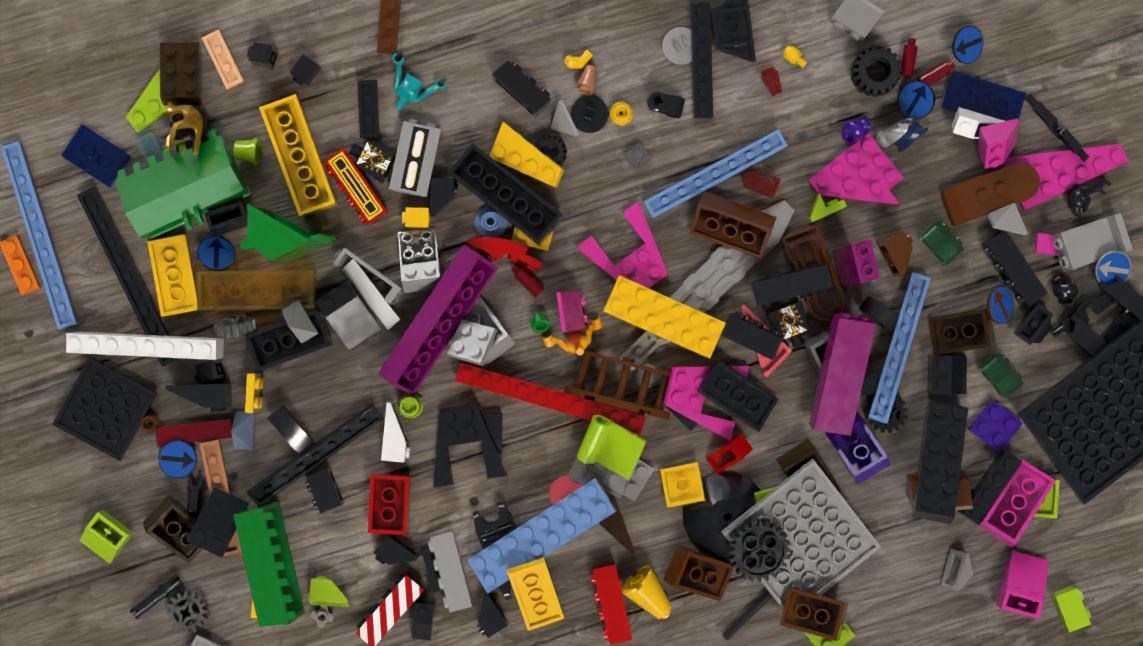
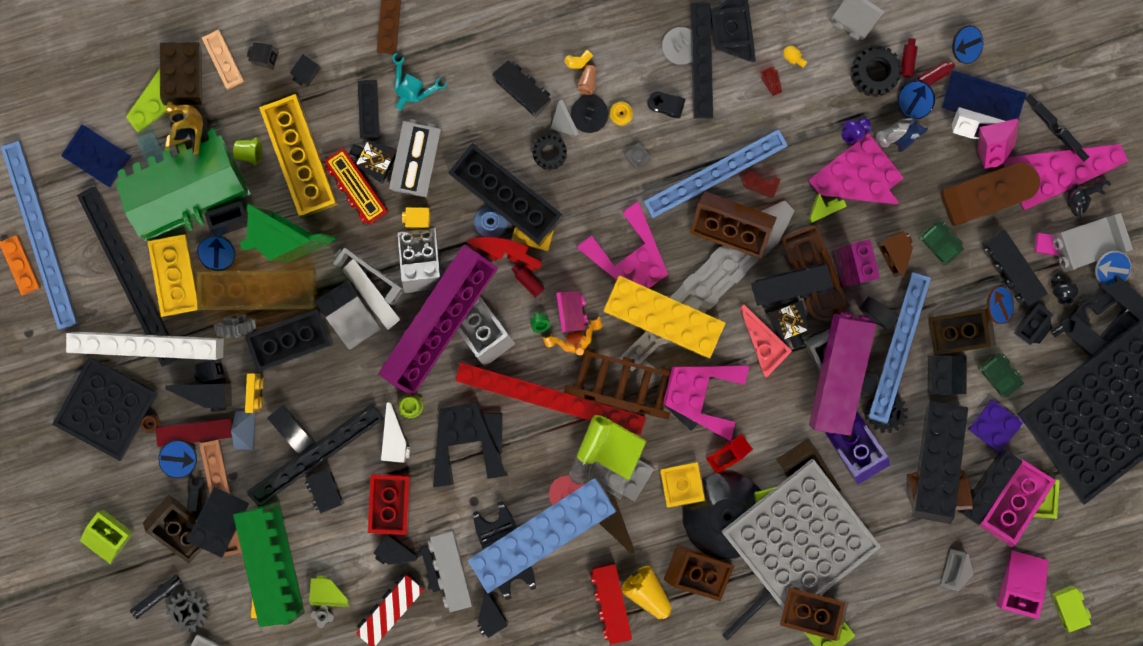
light grey slope [282,300,319,343] -> none
black slope [412,600,436,641] -> none
black slope [429,178,459,218] -> none
light grey plate [447,319,497,366] -> none
yellow wing [489,122,564,187] -> none
yellow plate [507,557,564,631] -> none
black tile [697,359,778,432] -> none
black brick [721,311,784,360] -> none
black gear [727,518,791,582] -> none
light grey slope [987,202,1028,236] -> none

